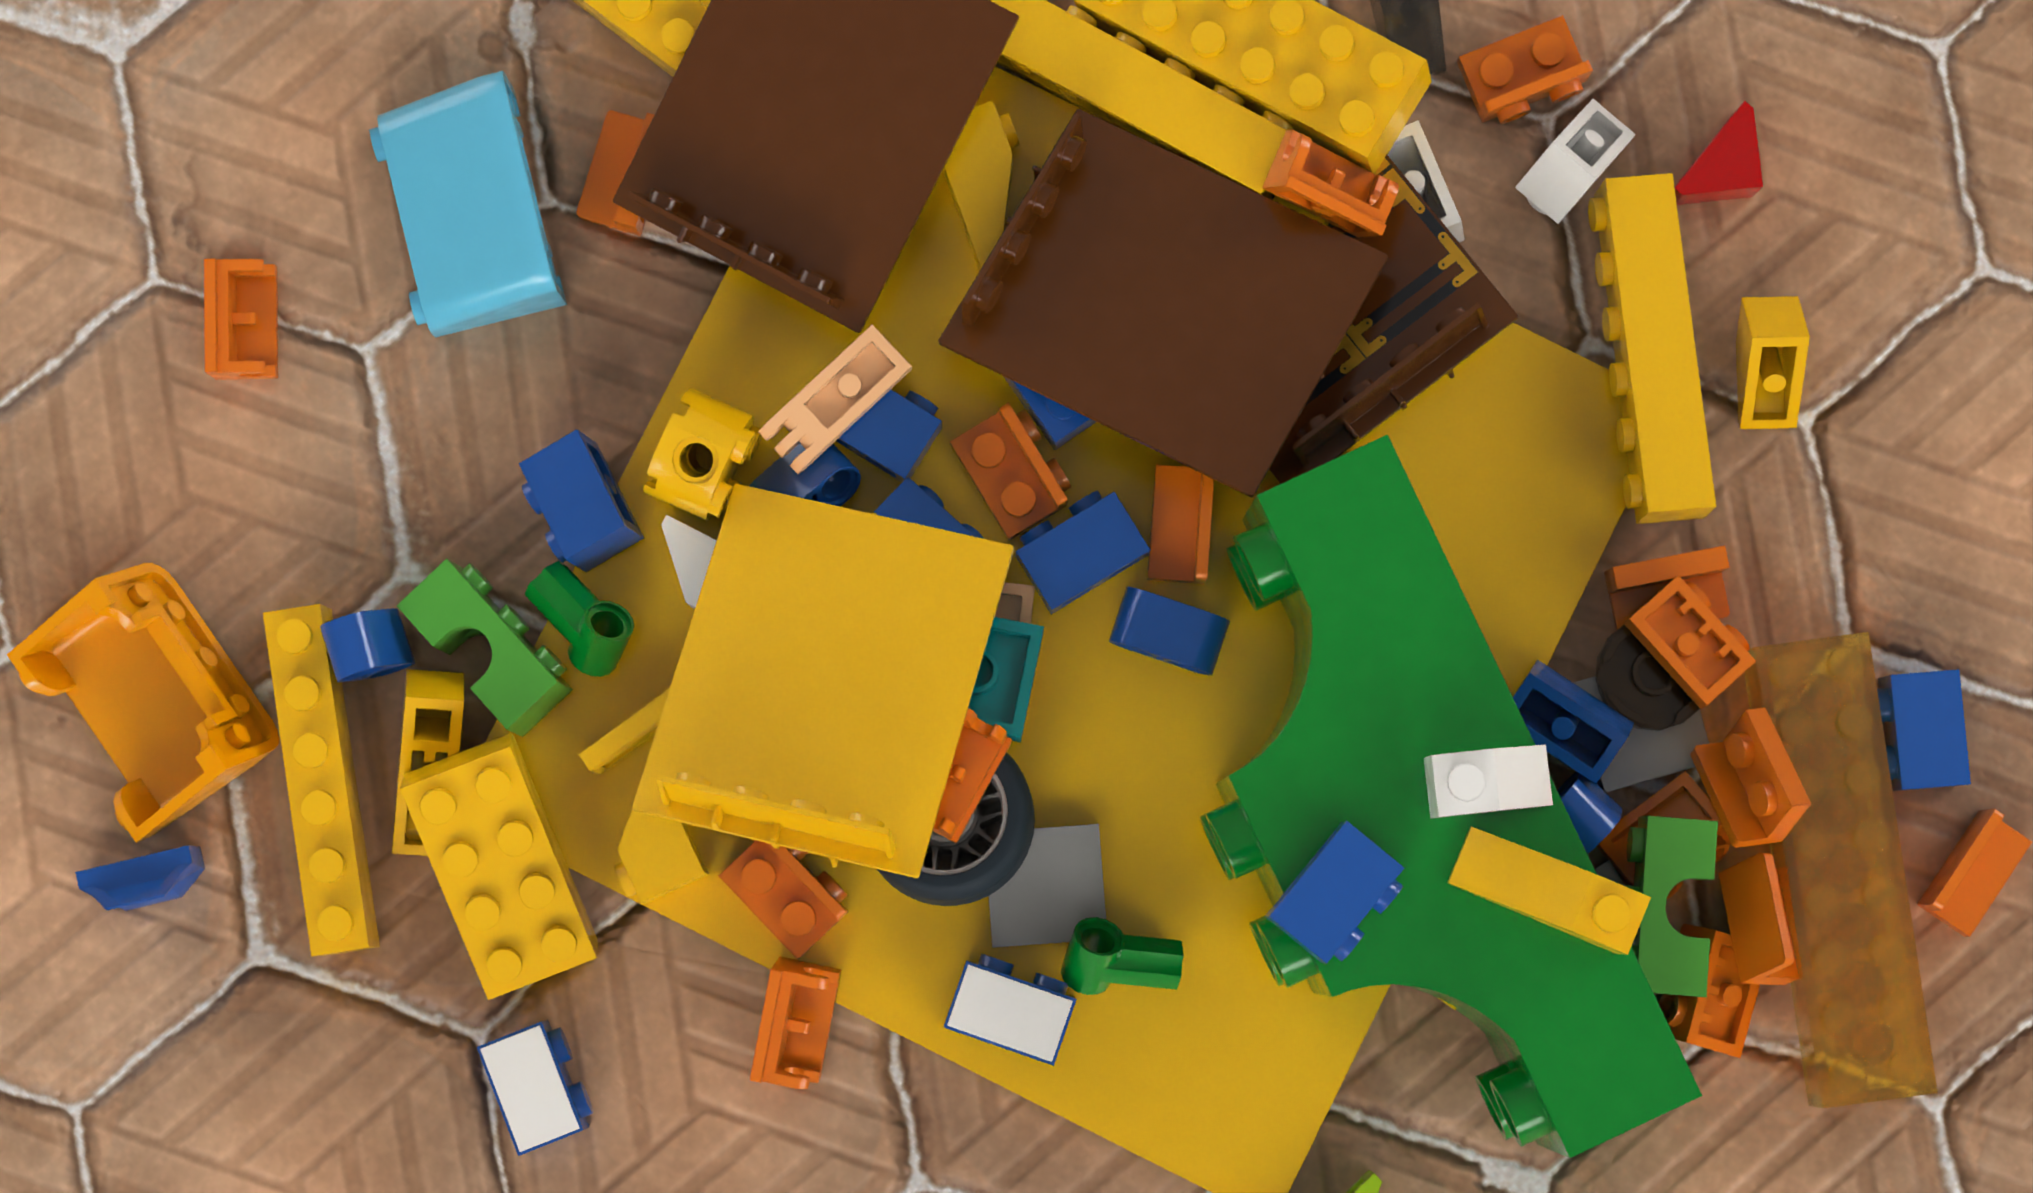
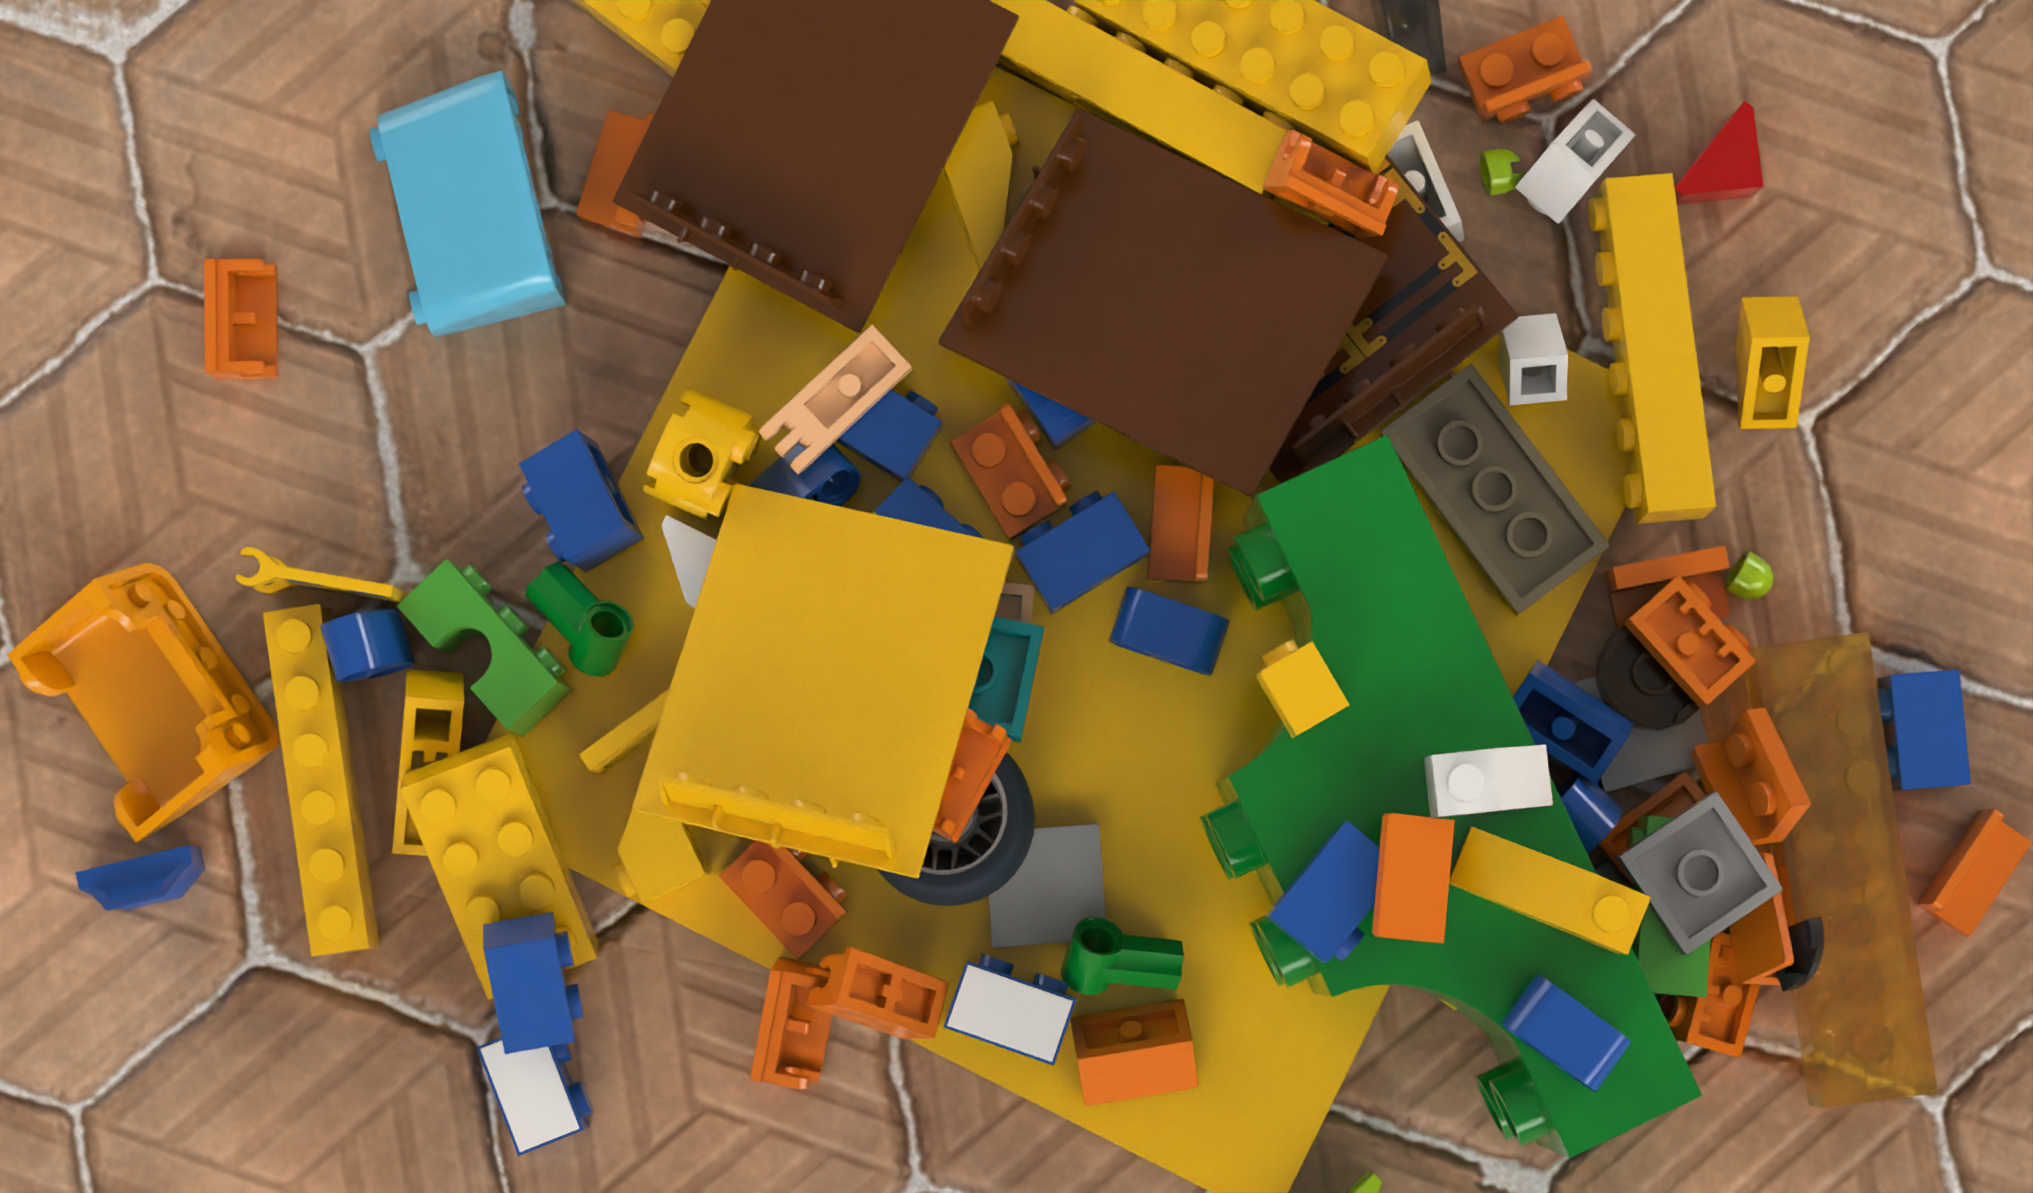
none -> yellow flag [235,547,408,604]
none -> blue brick [483,912,584,1054]
none -> orange hinge [806,947,949,1039]
none -> orange panel [1070,999,1198,1106]
none -> yellow brick [1256,639,1350,739]
none -> orange panel [1372,813,1455,943]
none -> dark tan plate [1378,363,1610,616]
none -> lime hinge [1480,149,1524,196]
none -> white brick [1498,313,1568,406]
none -> blue beam [1501,974,1631,1093]
none -> light grey tile [1616,791,1783,955]
none -> lime hinge [1724,550,1774,600]
none -> black tile [1776,917,1824,992]

